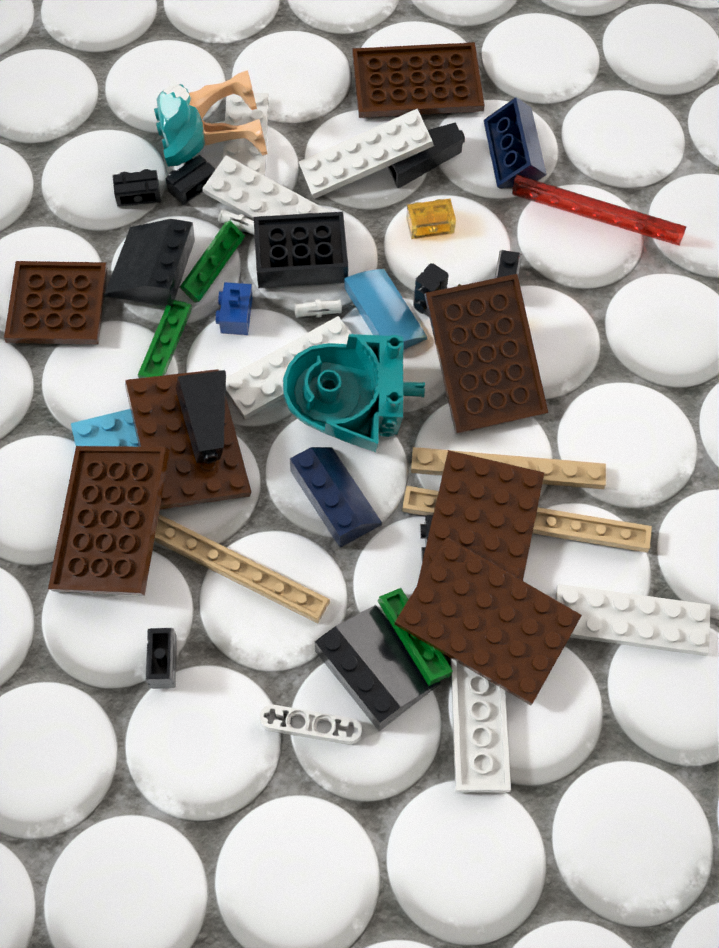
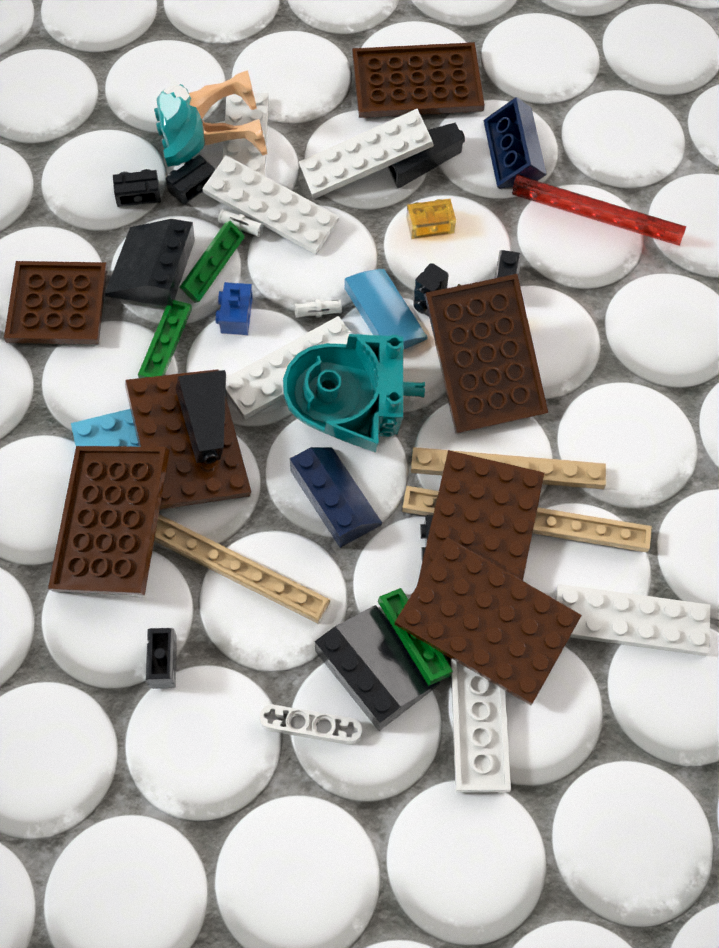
black slope [253,211,348,288] -> none

